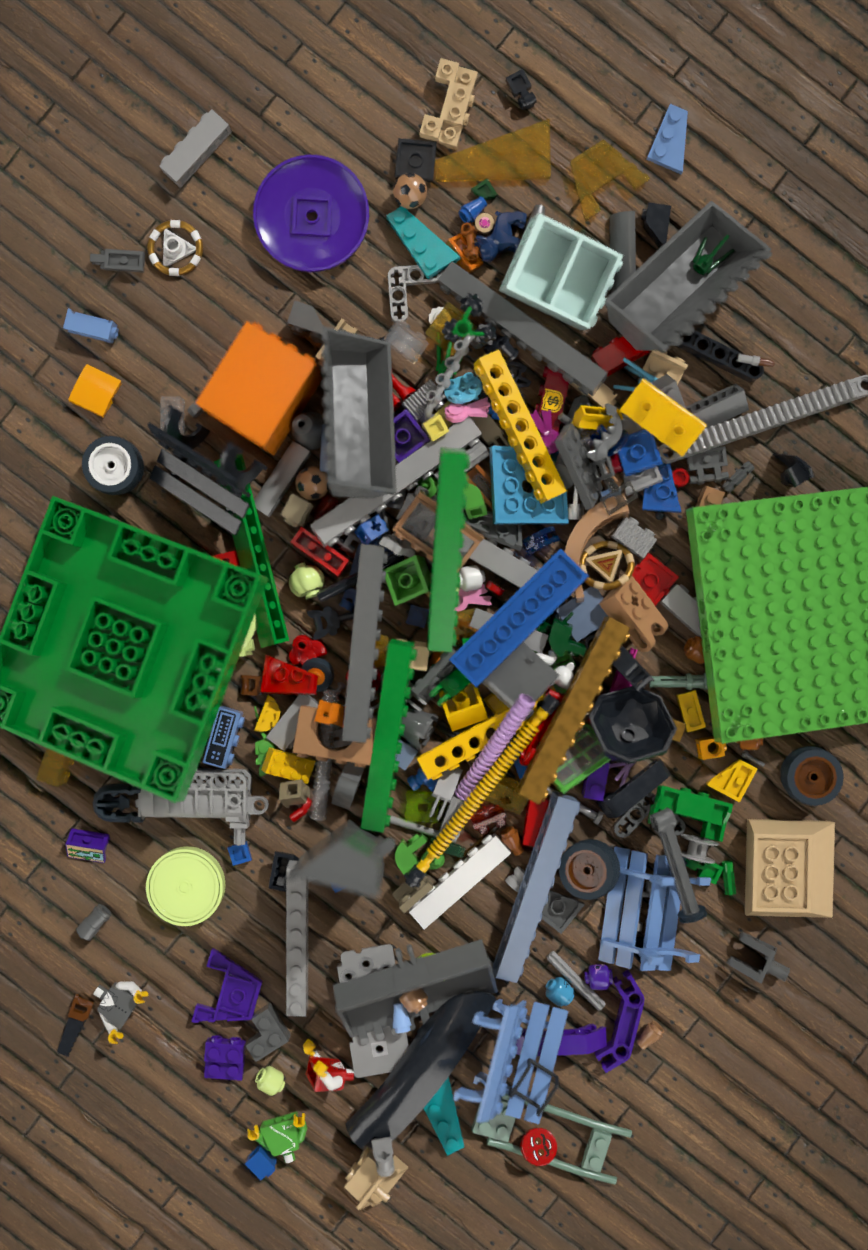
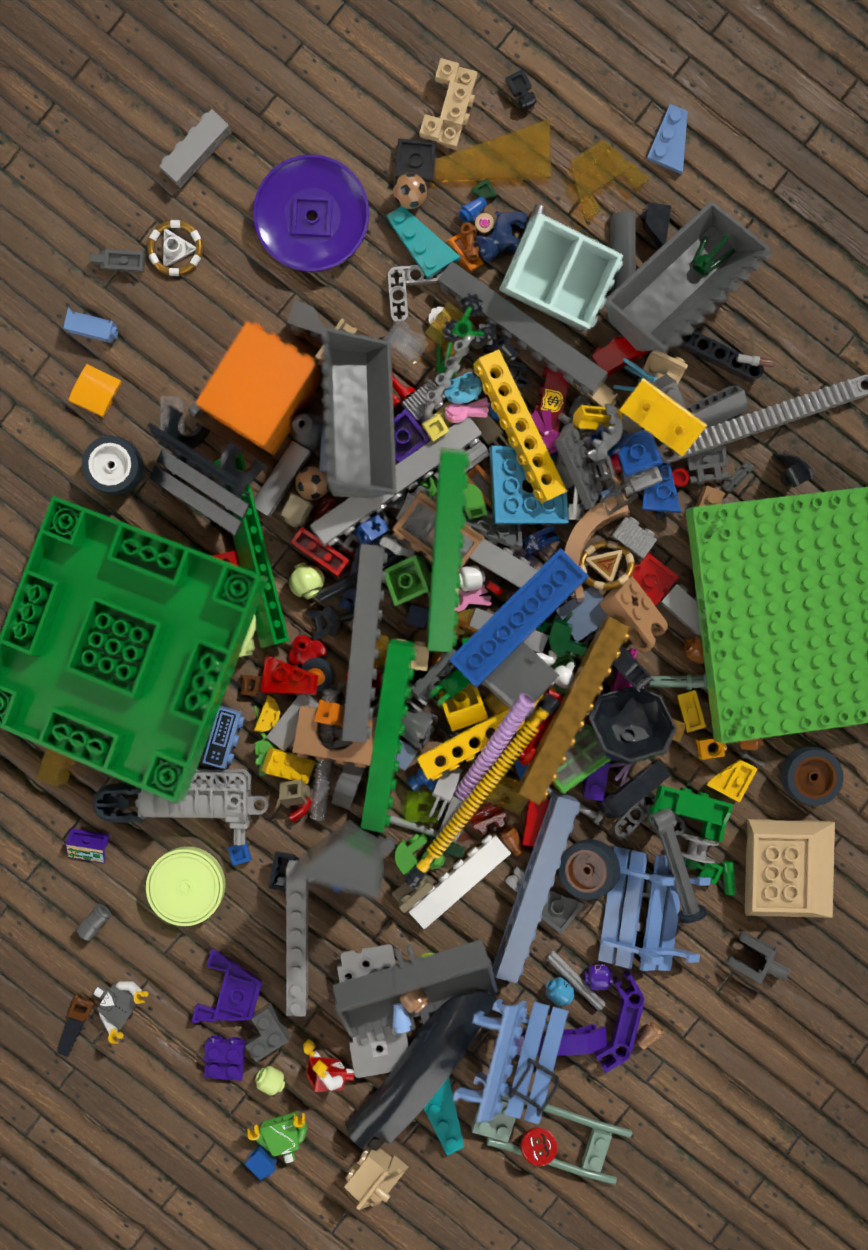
light grey piece [371,1136,395,1177] -> none

